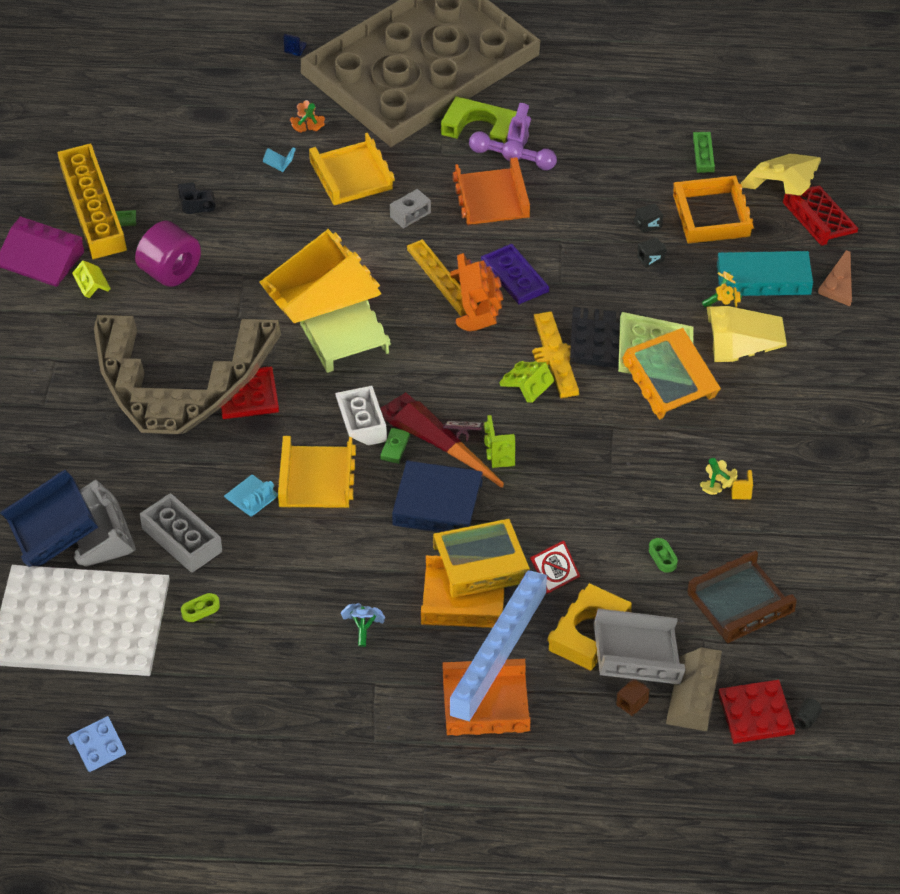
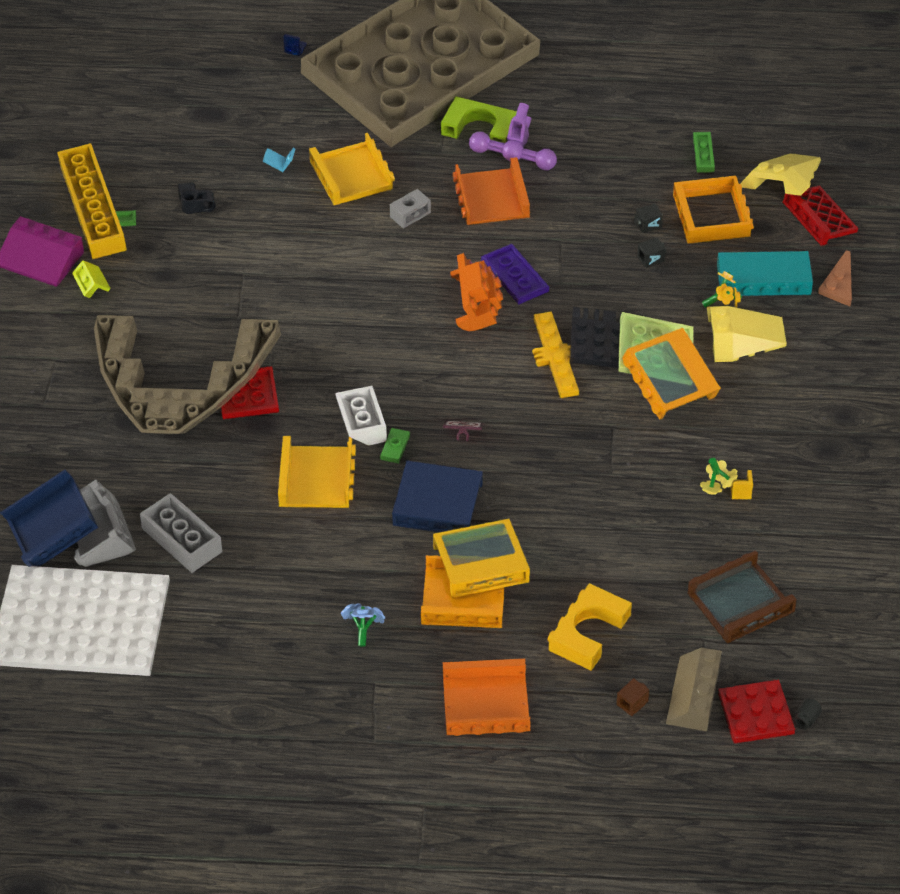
light blue bracket [67,716,126,772] -> none
magenta piece [135,221,201,287] -> none
lime plate [181,593,220,622] -> none
medium azure hinge [224,474,278,517] -> none
yellow windscreen [259,229,381,323] -> none
orange plant [290,100,325,133] -> none
yellowish green panel [300,300,391,373] -> none
dark red plate [380,392,504,488] -> none
yellow tile [407,239,467,316] -> none
light blue brick [450,570,547,722] -> none
lime bracket [484,415,515,468] -> none
lime bracket [499,361,555,403] -> none
piece [530,540,580,594] -> none
light grey panel [594,608,685,684] -> none
bright green plate [649,538,678,573] -> none

